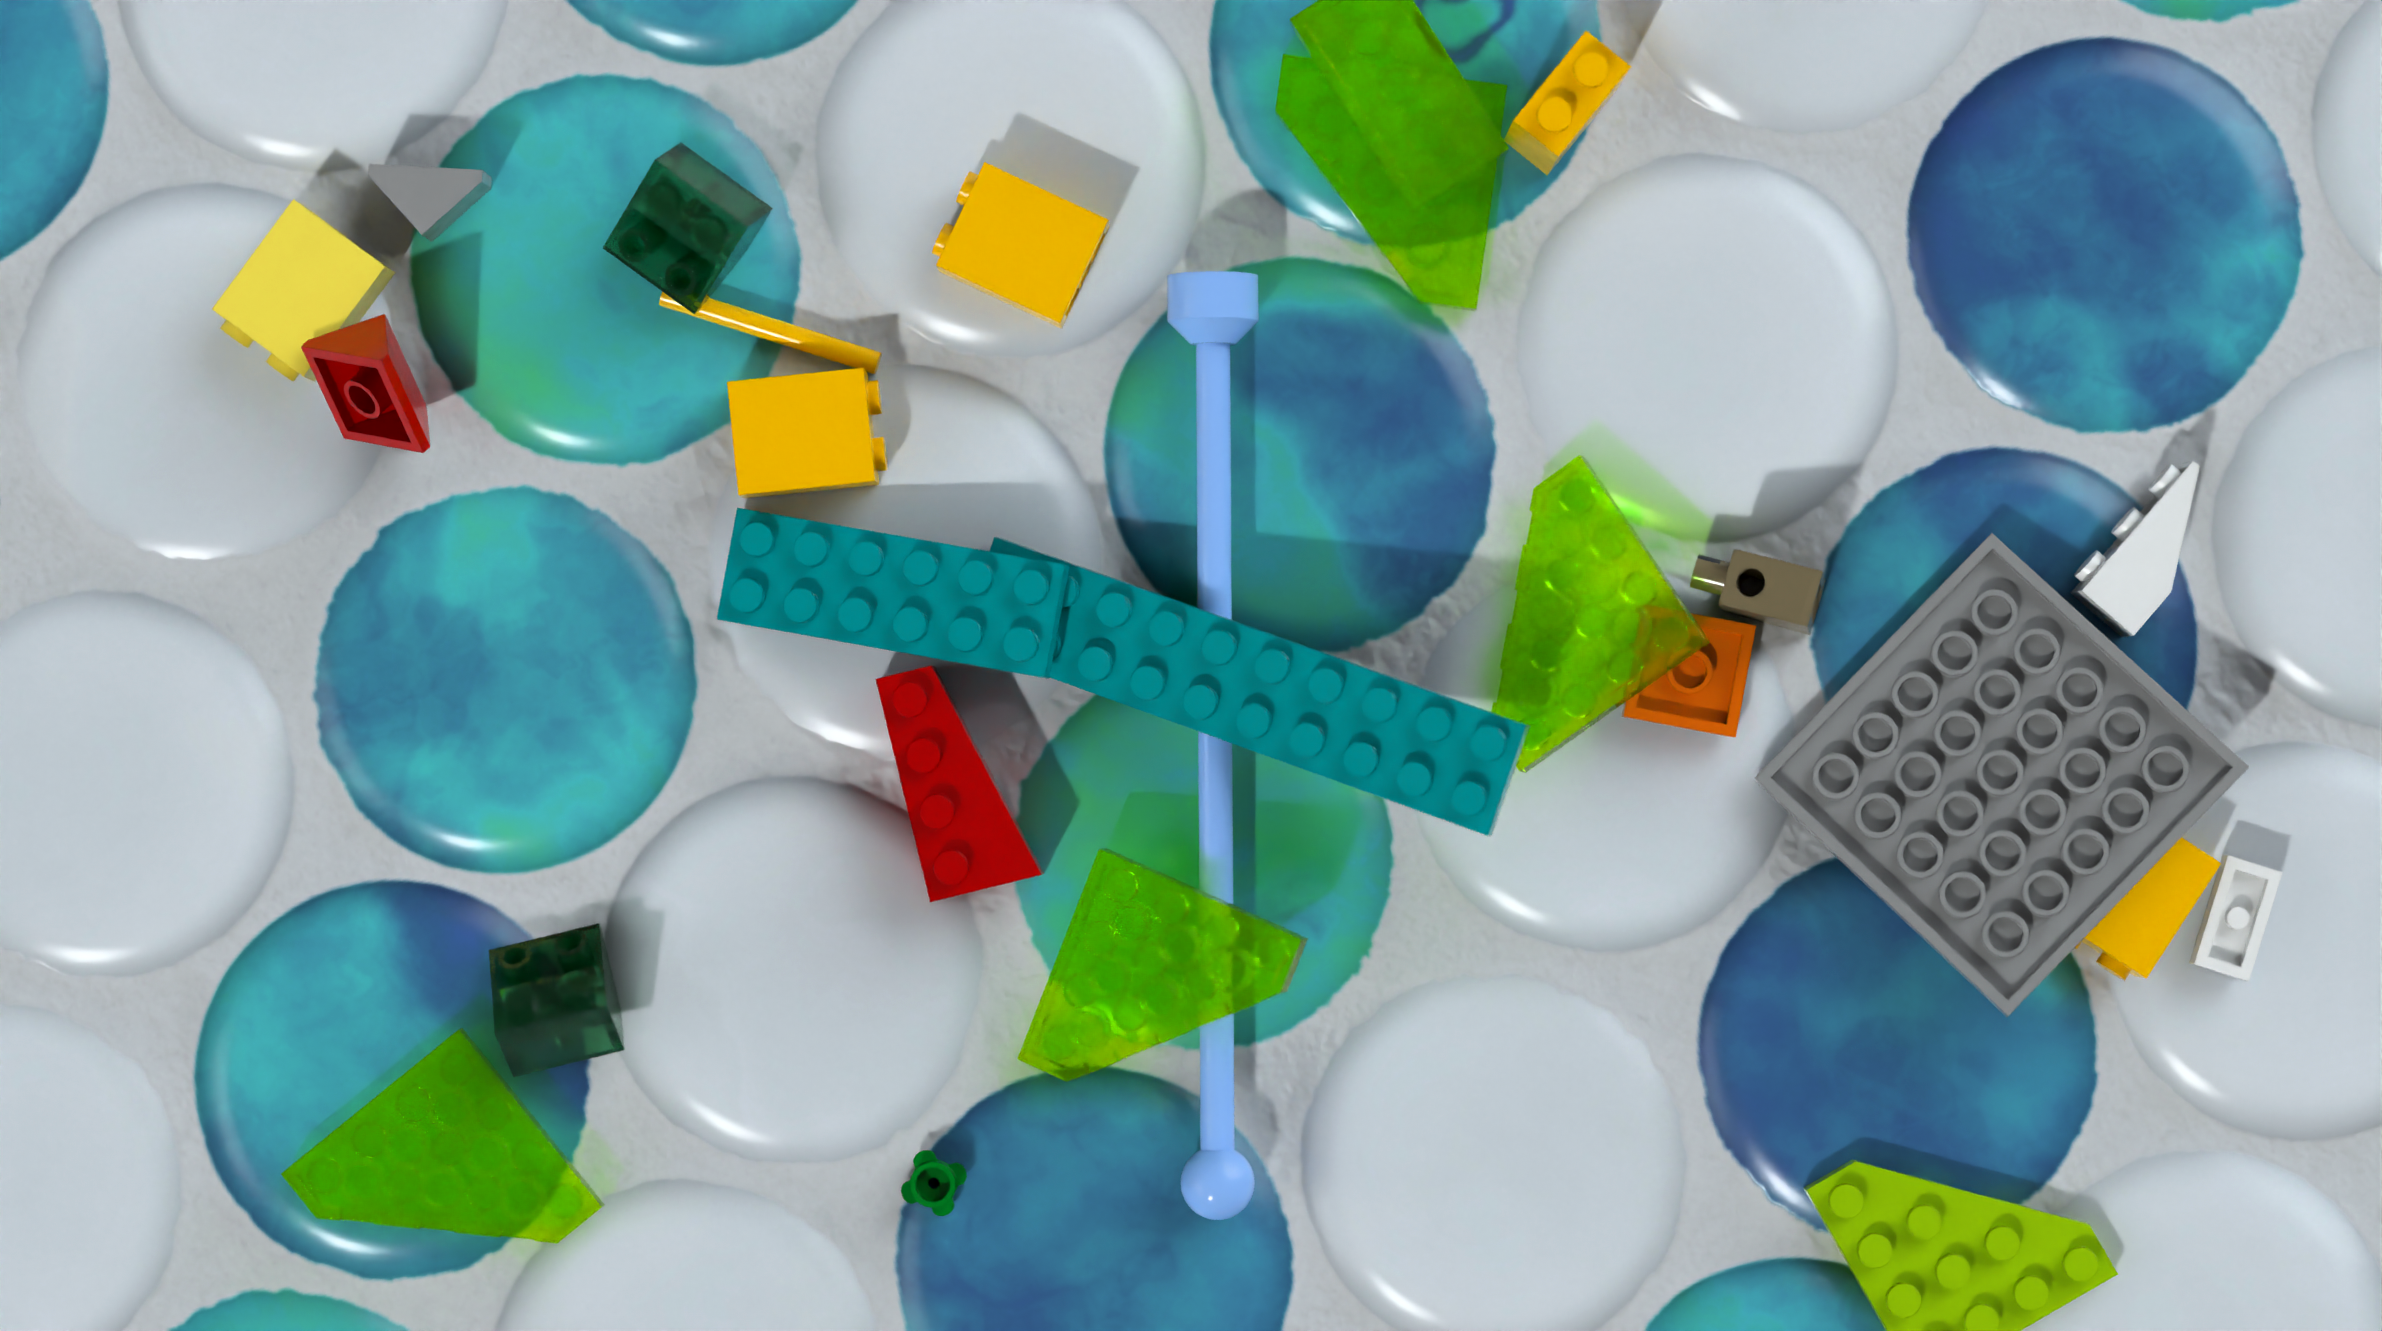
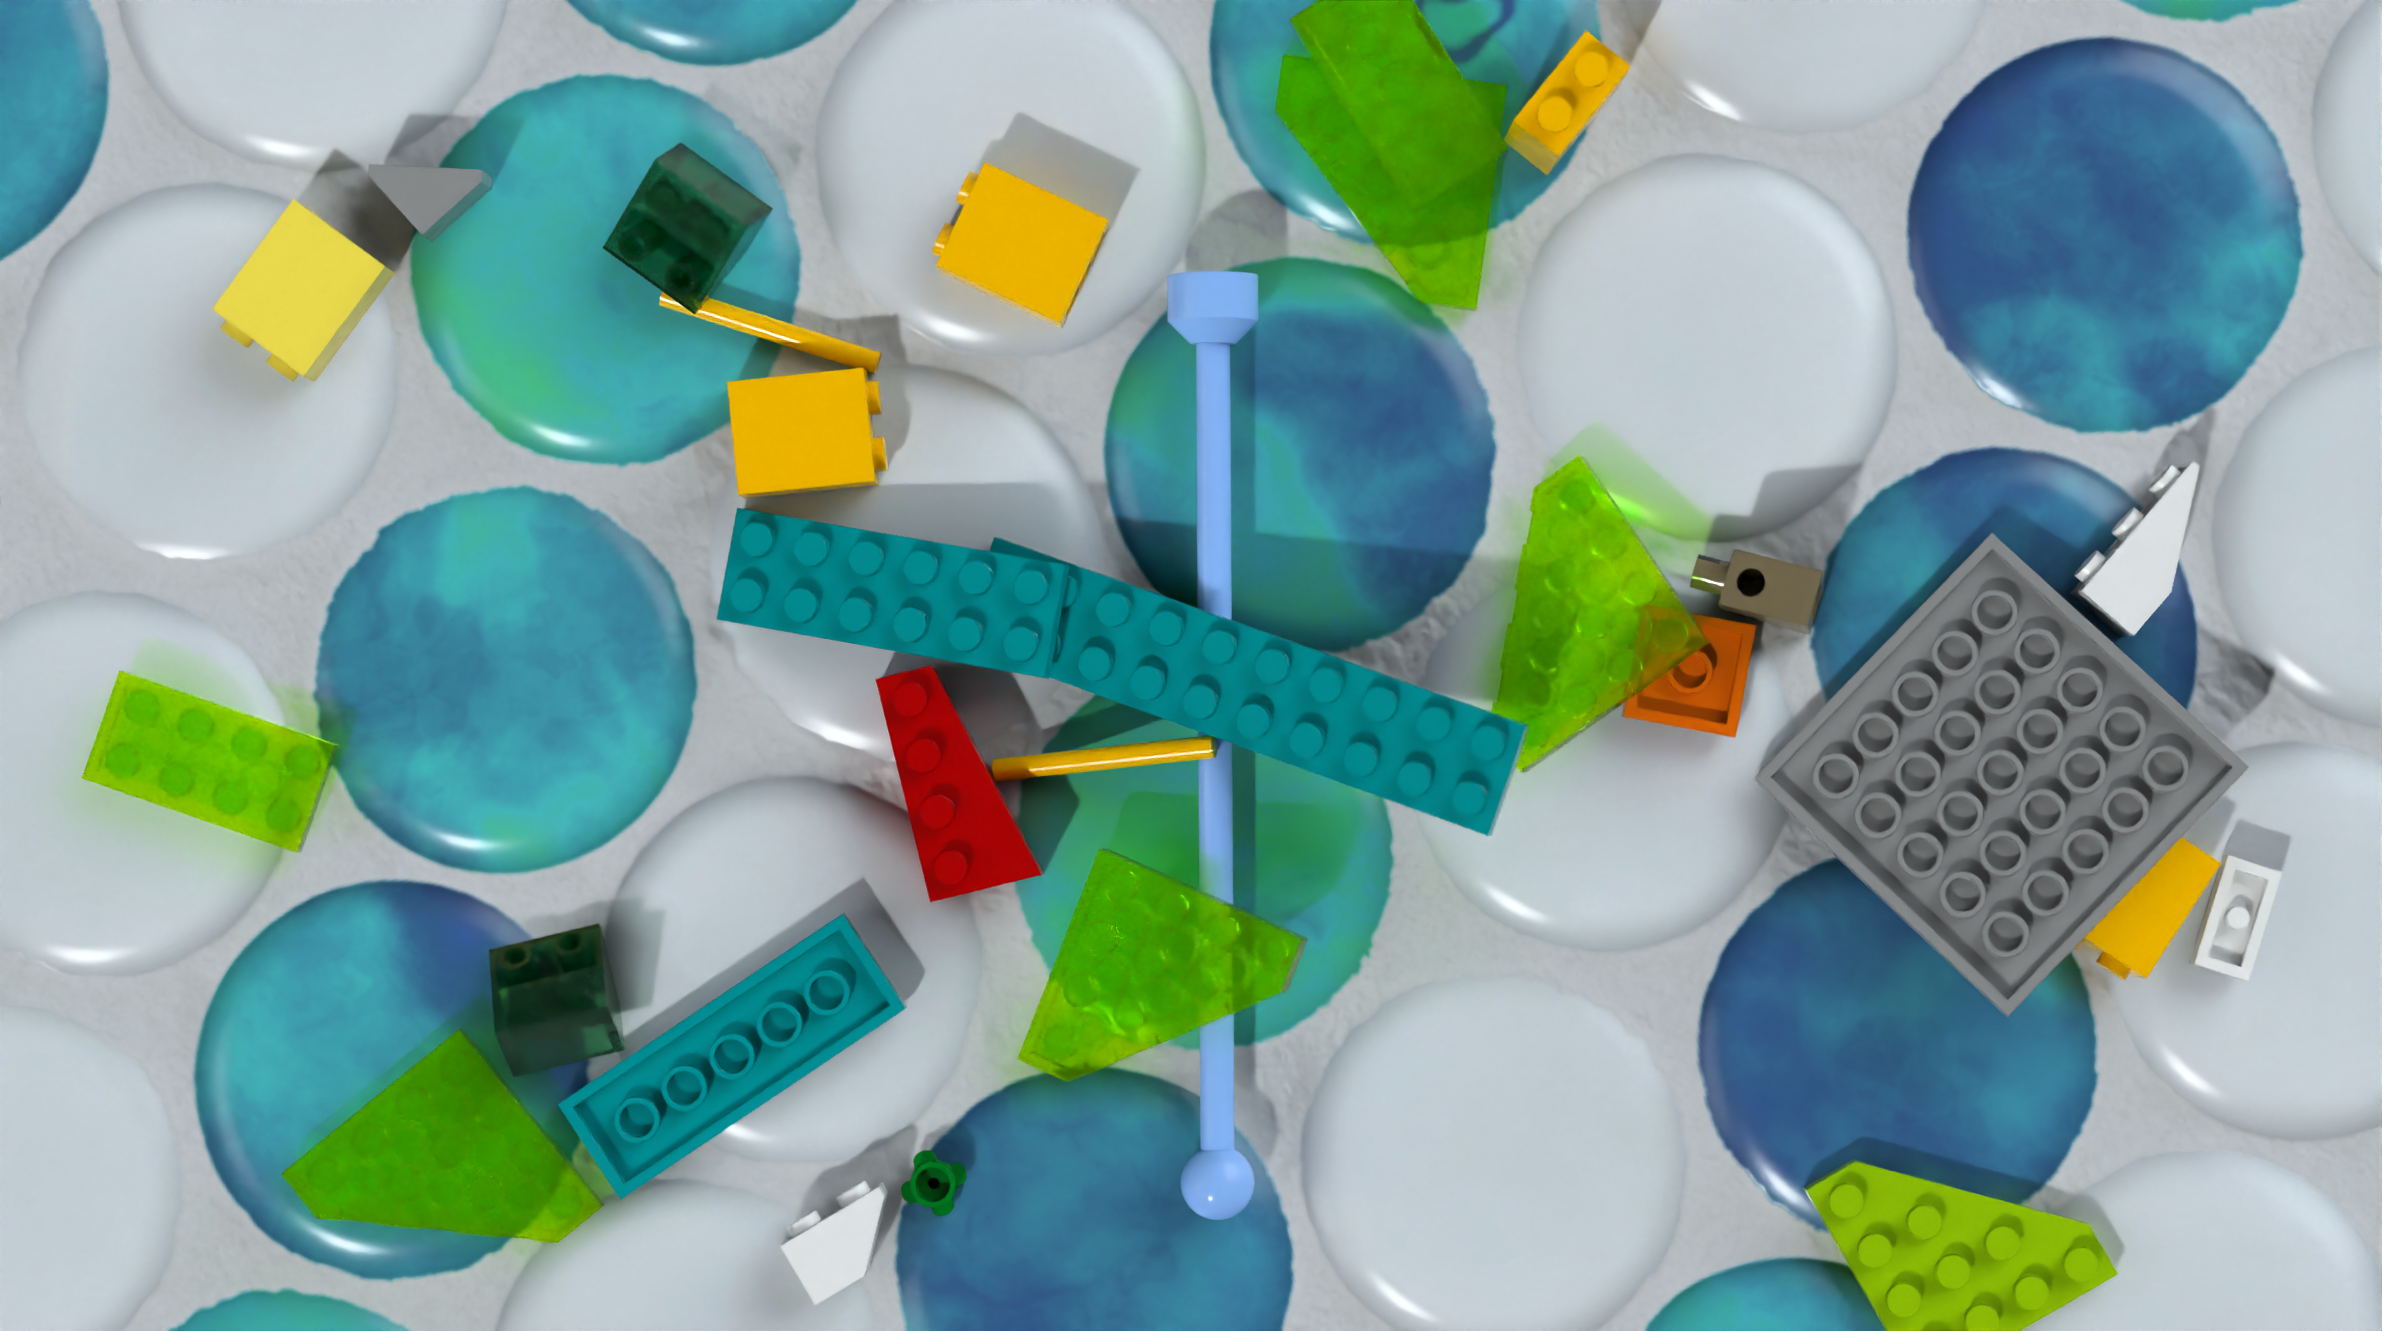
red slope [301,314,430,453] -> none
none -> clear neon green plate [82,671,339,853]
none -> teal plate [557,913,907,1199]
none -> white slope [780,1180,888,1305]
none -> yellow bar [992,735,1217,781]

